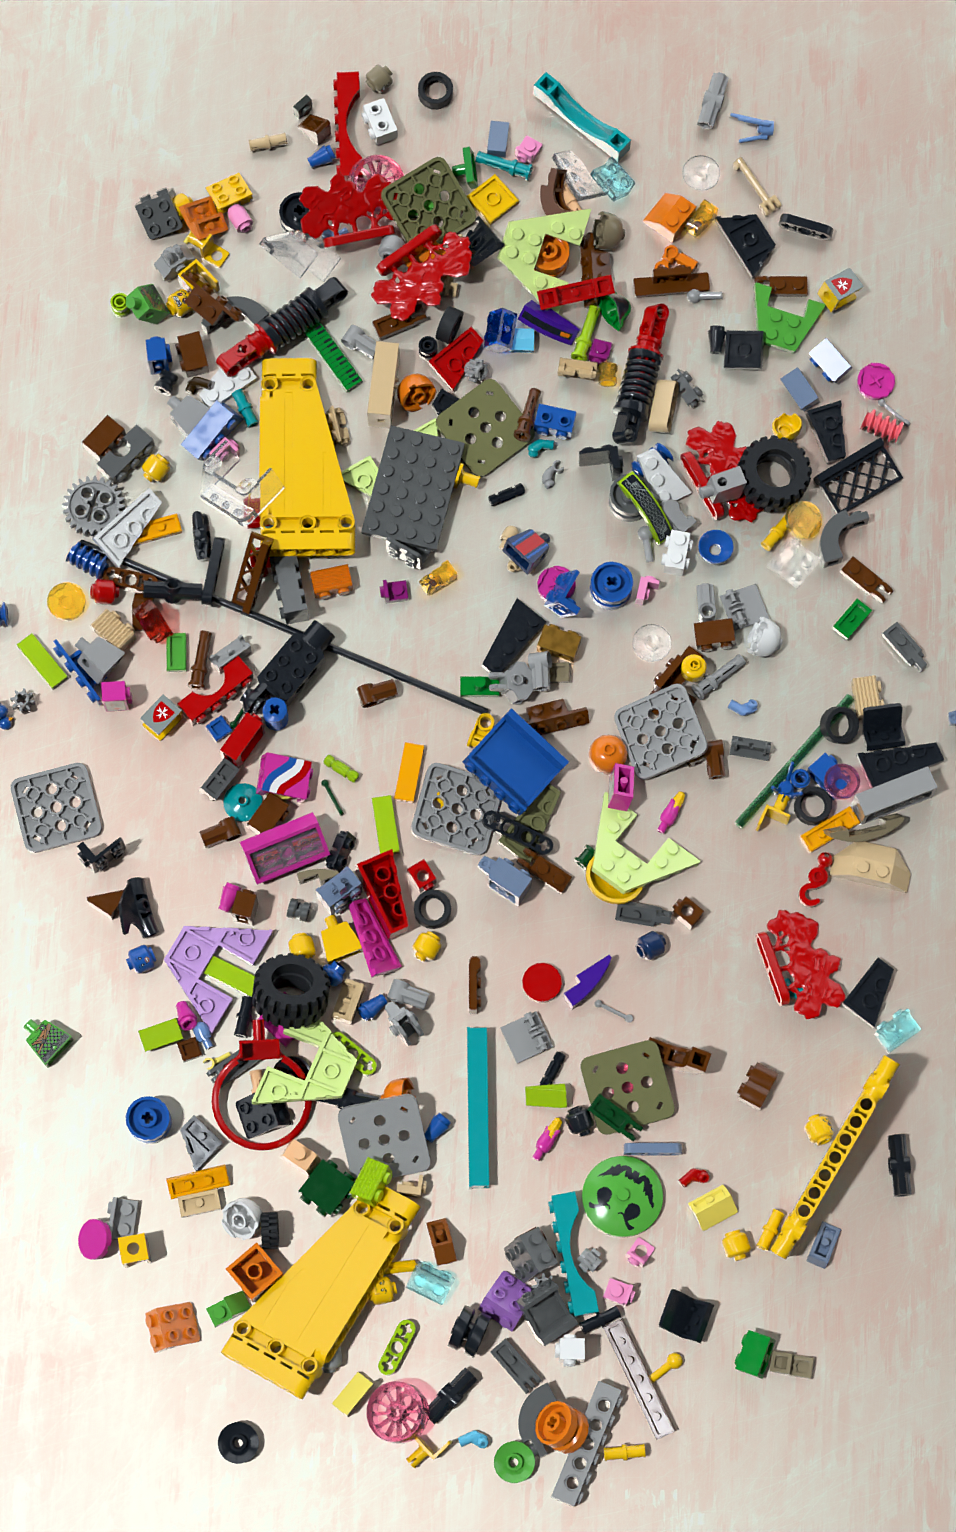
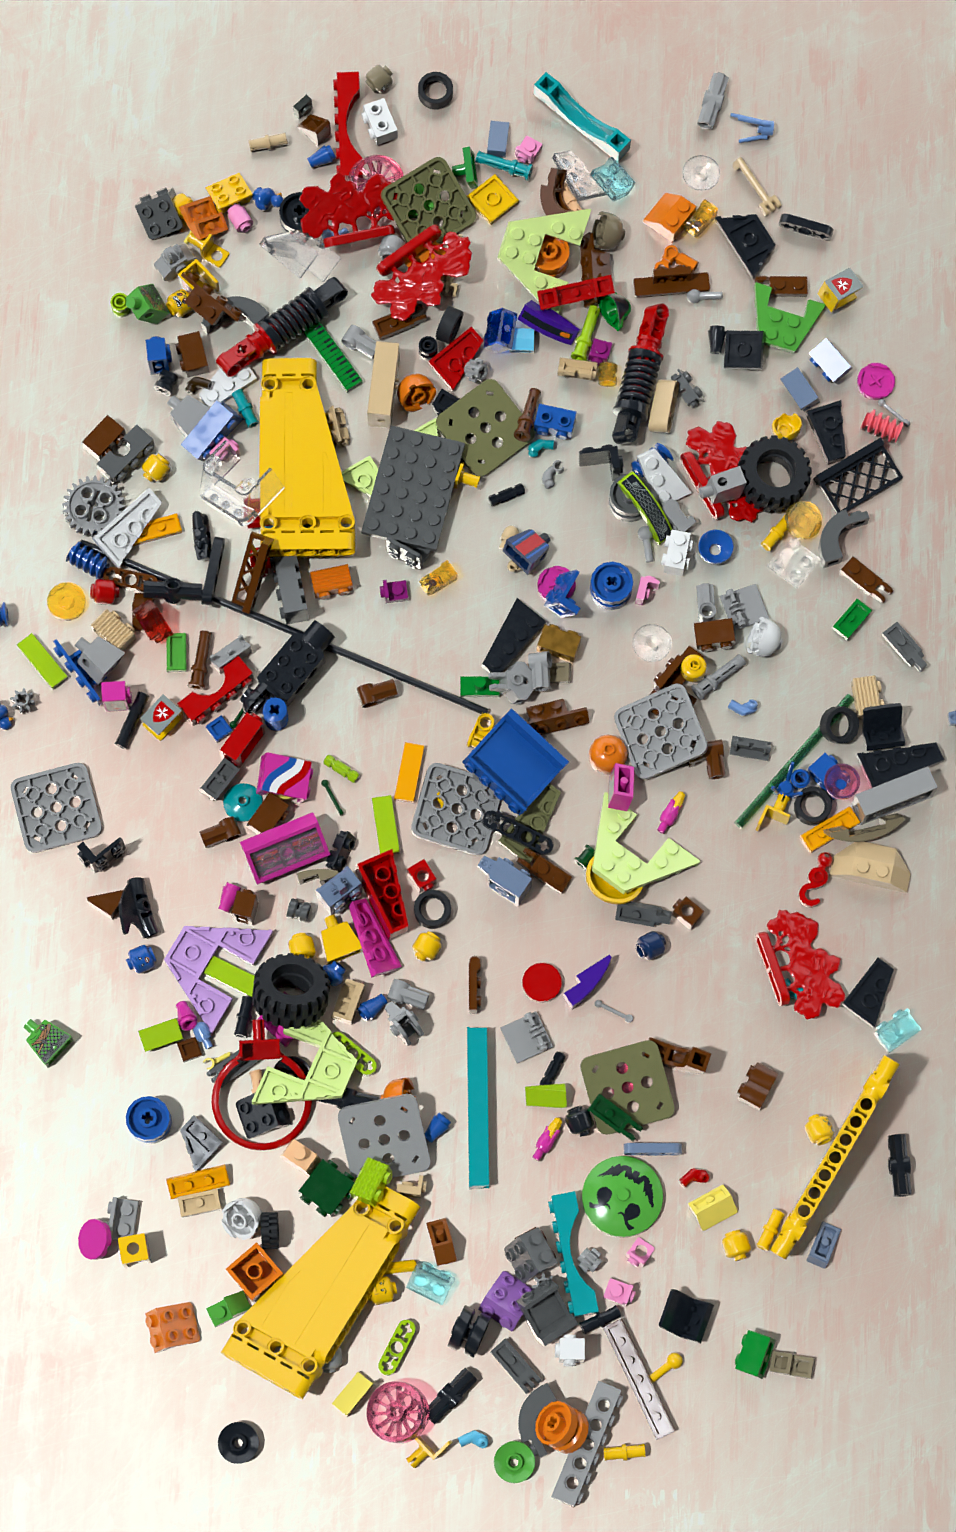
black wing [466,216,505,267] -> none
none -> black pin [114,691,150,749]
none -> blue animal [252,187,284,211]

